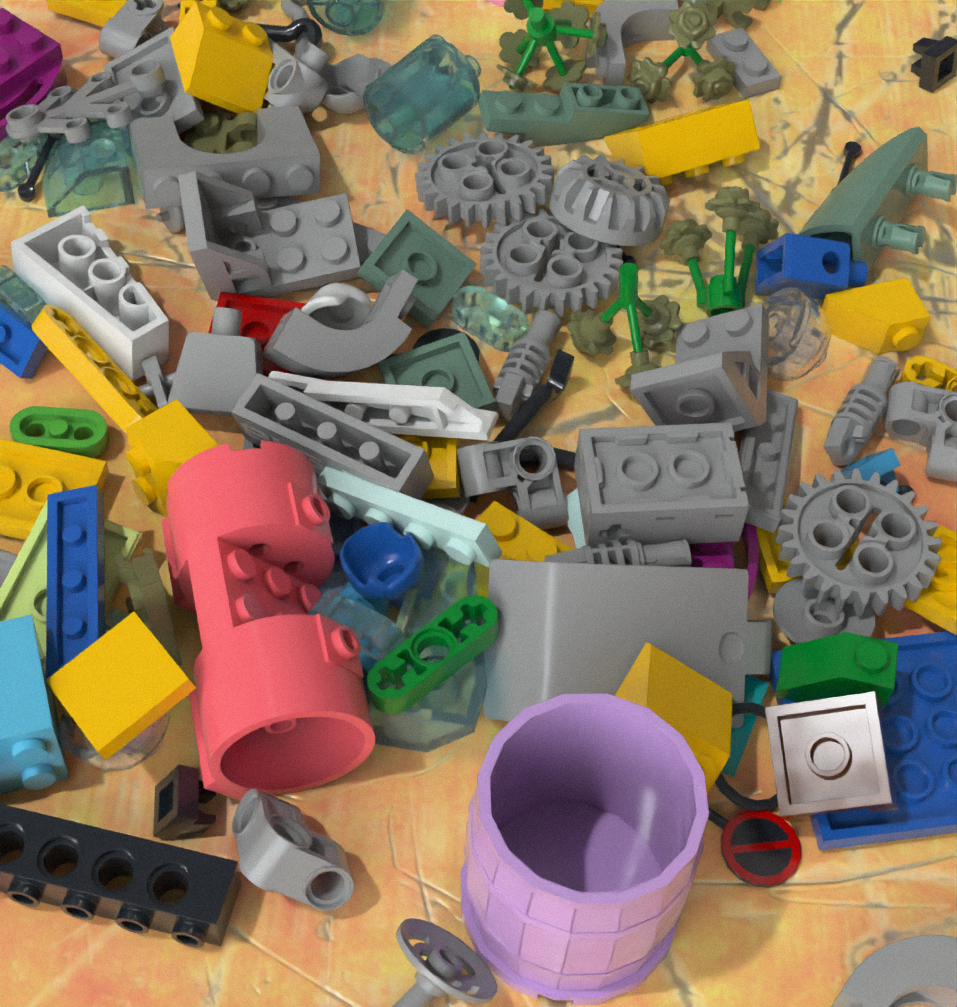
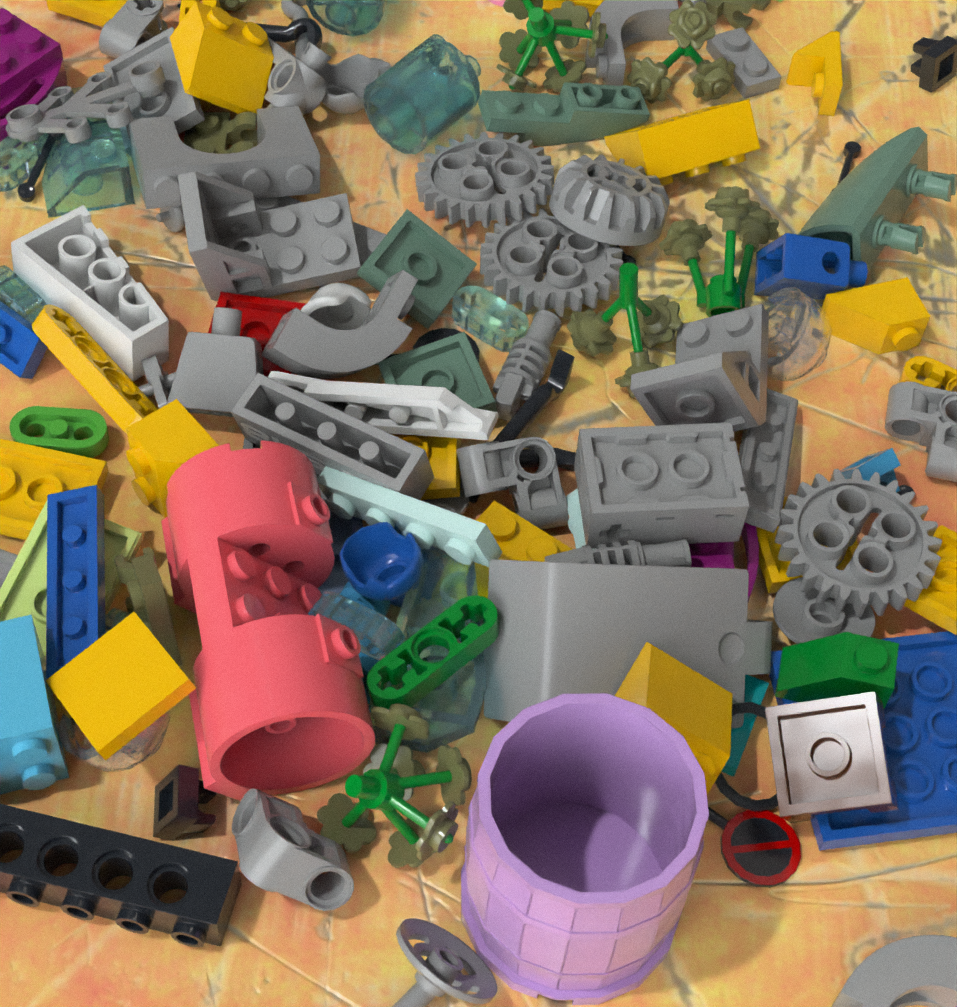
light grey hinge [824,357,900,466] -> none
none -> olive plant [317,704,472,868]
none -> yellow slope [786,31,843,116]

